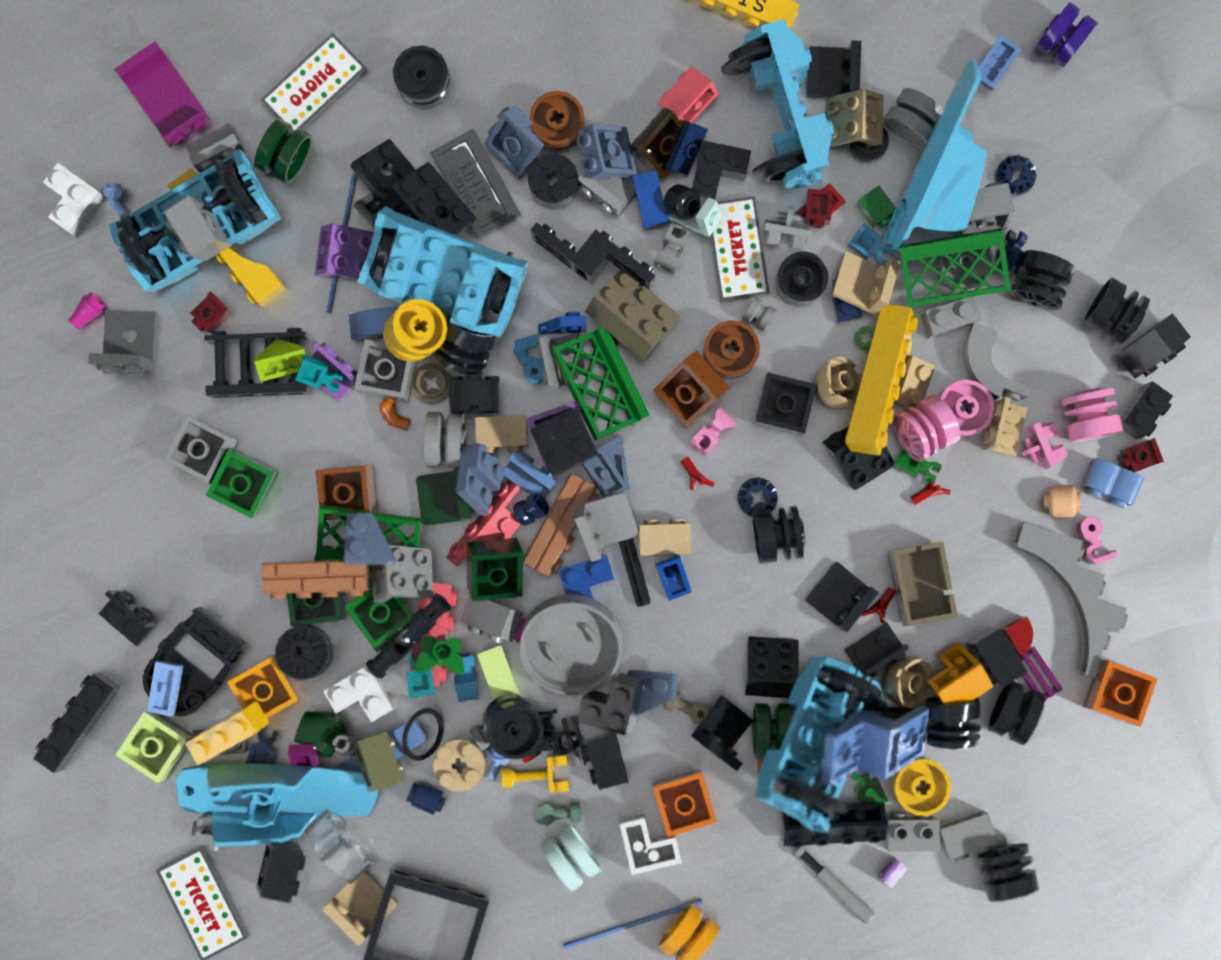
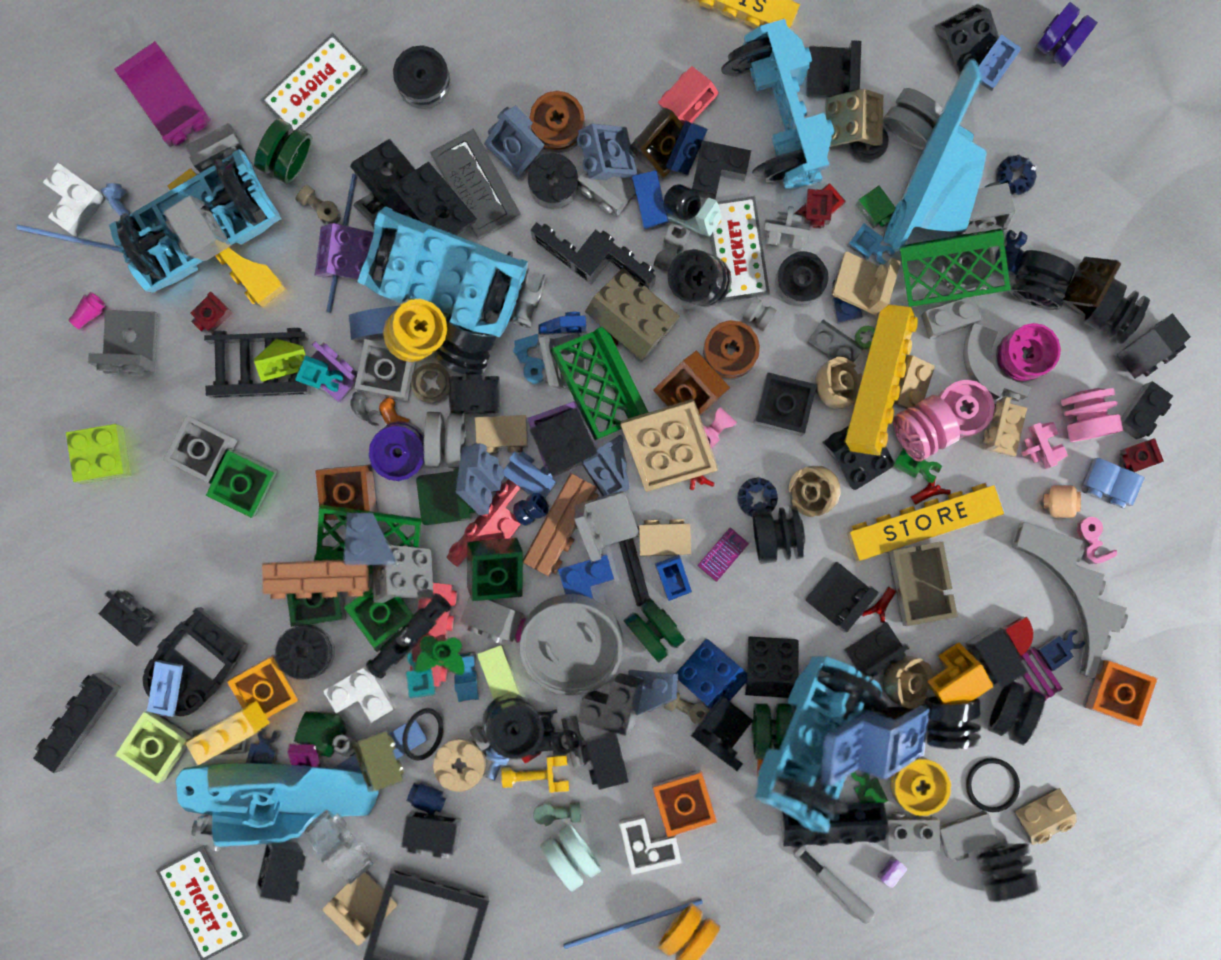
none -> medium blue axle [16,225,121,252]
none -> lime brick [66,424,131,484]
none -> dark tan leg [295,184,341,224]
none -> dark grey arm [350,392,381,426]
none -> dark purple wheel [369,421,425,481]
none -> black brick [401,811,462,859]
none -> light grey piece [510,269,545,328]
none -> tan plate [621,399,718,492]
none -> dark green wheel [623,598,686,663]
none -> black wheel [667,249,732,307]
none -> blue bracket [676,639,747,709]
none -> magenta tile [697,527,749,582]
none -> tan cylinder [789,466,841,517]
none -> dark grey plate [808,319,864,363]
none -> yellow brick [847,483,1004,562]
none -> black bracket [934,4,999,75]
none -> black tyre [966,758,1020,813]
none -> dark pink wheel [996,323,1061,382]
none -> tan bracket [1015,788,1077,845]
none -> dark blue plate [1037,630,1085,671]
none -> dark brown bracket [1062,256,1121,316]

